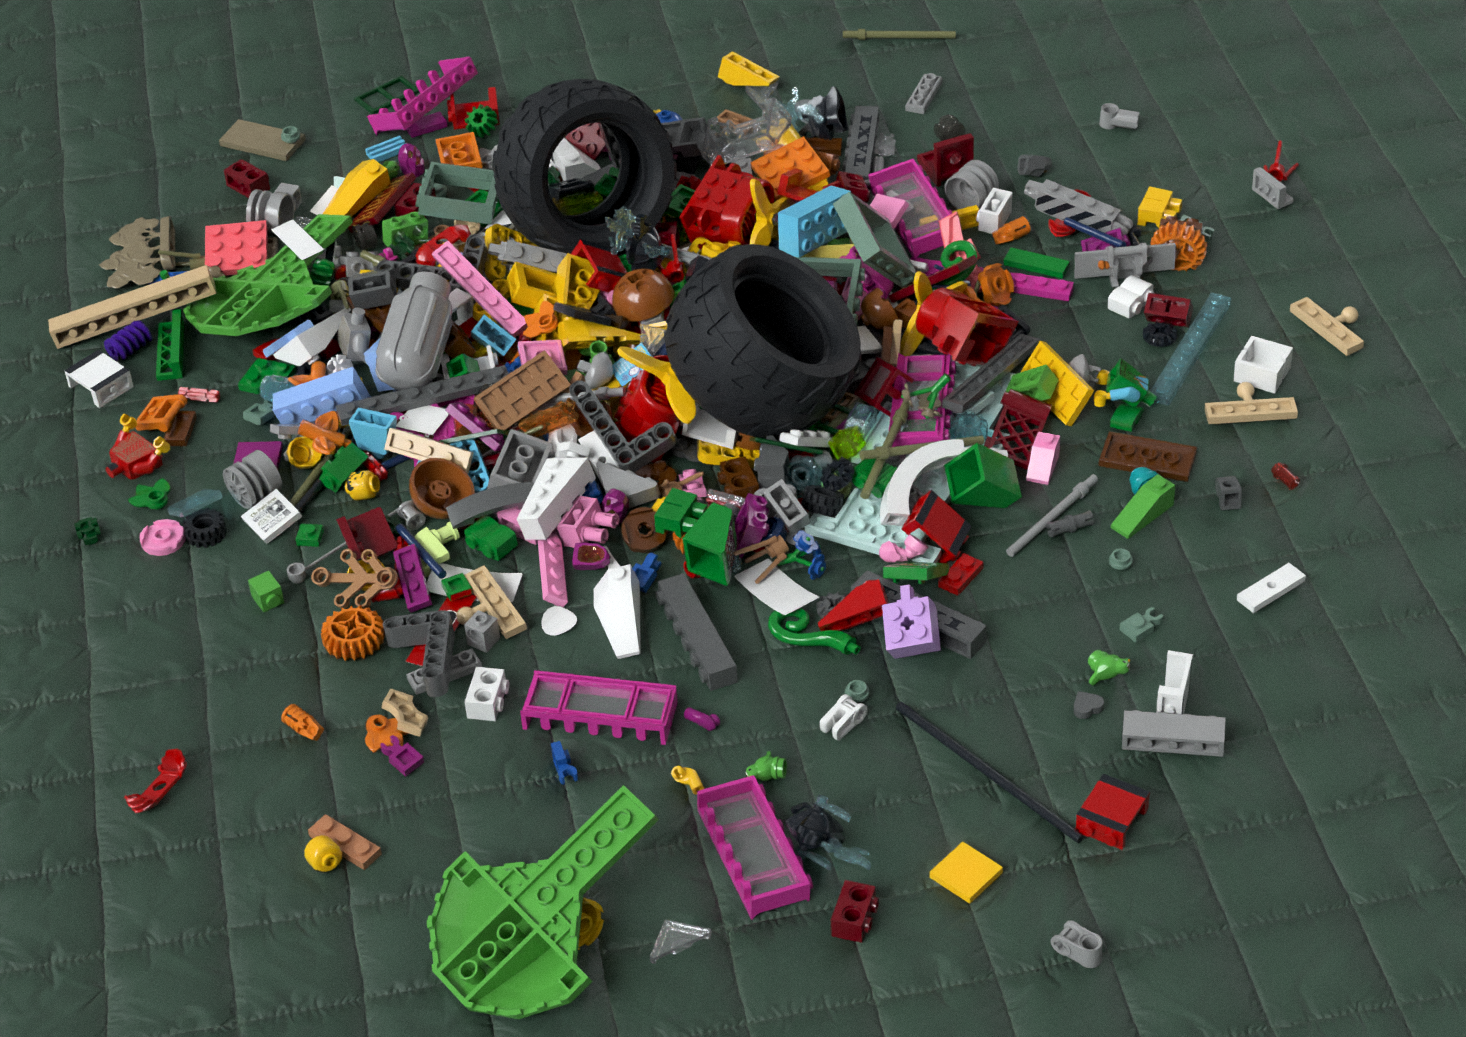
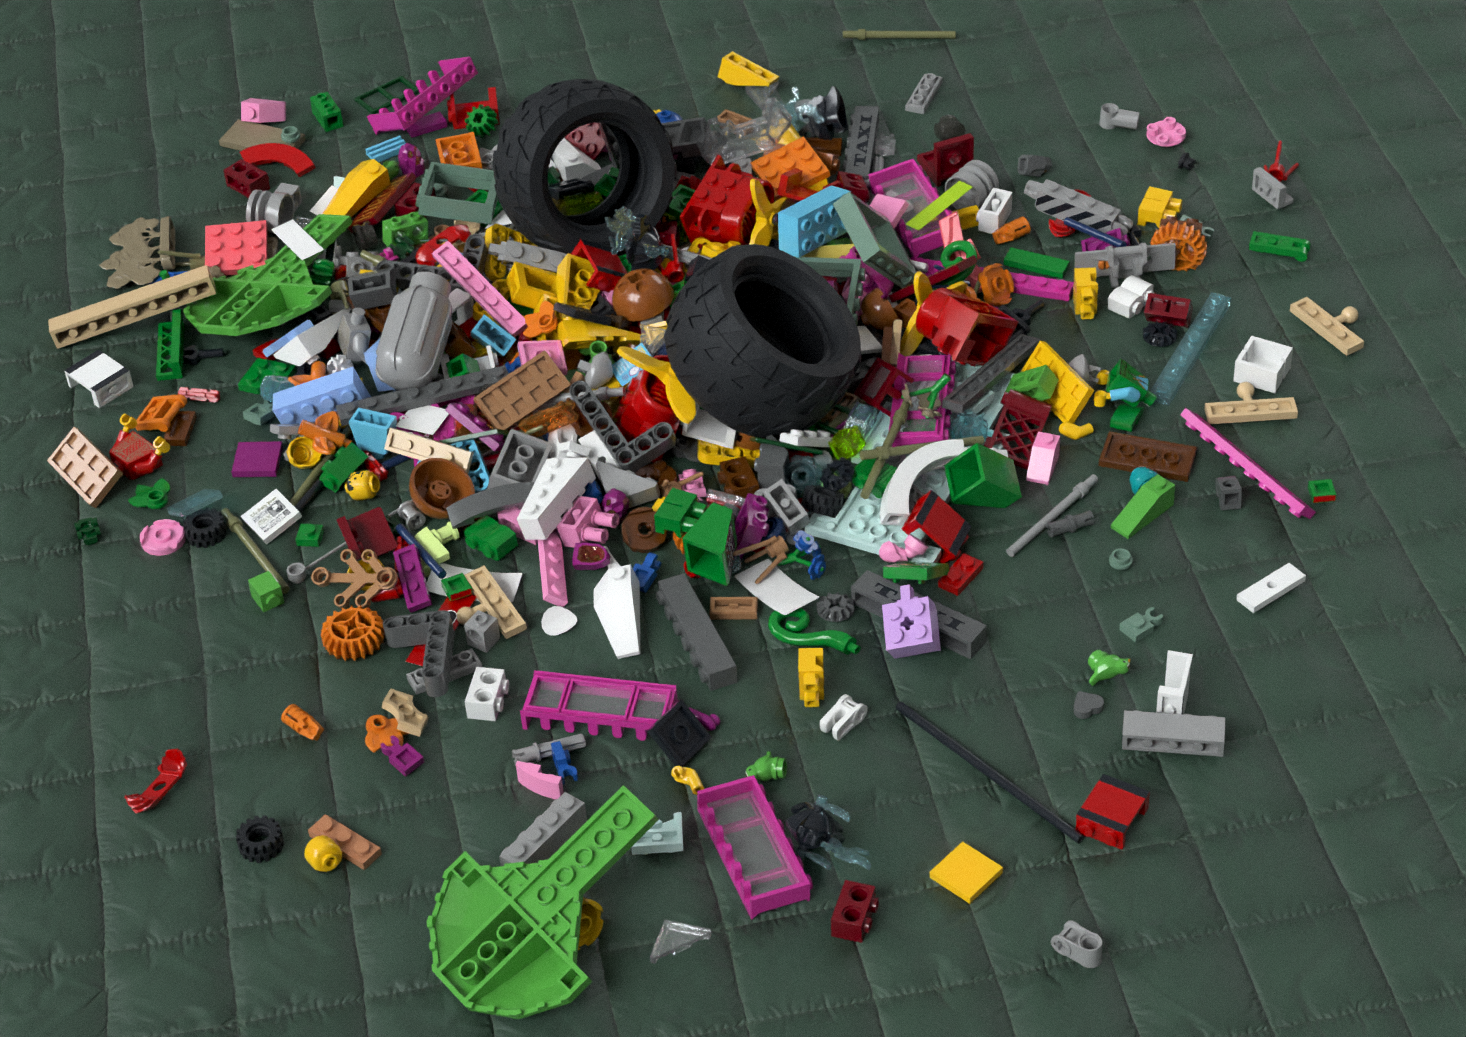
dark purple piece [104,320,152,361] -> none
light grey wheel [223,450,282,509] -> none
red slope [818,579,889,631] -> none
sand green plate [845,680,869,703] -> none
clear red pin [1271,462,1300,490] -> none
none -> plate [47,427,123,508]
none -> black bar [183,345,224,365]
none -> olive bar [221,508,290,594]
none -> black tyre [236,815,284,863]
none -> red tile [239,143,316,177]
none -> bright pink slope [241,98,286,123]
none -> green brick [310,92,344,132]
none -> light grey brick [499,792,587,866]
none -> light grey axle [512,734,586,765]
none -> bright pink slope [516,761,564,799]
none -> light aqua wing [632,812,683,855]
none -> black tile [647,699,712,767]
none -> medium nougat tile [710,597,758,620]
none -> yellow hips [798,648,824,707]
none -> lime sticker [906,181,973,231]
none -> black bar [1012,300,1045,325]
none -> yellow arm [1059,422,1094,440]
none -> yellow hips [1073,267,1098,319]
none -> bright pink dish [1146,117,1186,147]
none -> black piece [1178,152,1195,170]
none -> plate [1181,408,1315,519]
none -> green plate [1249,231,1311,262]
none -> green plate [1308,479,1336,503]

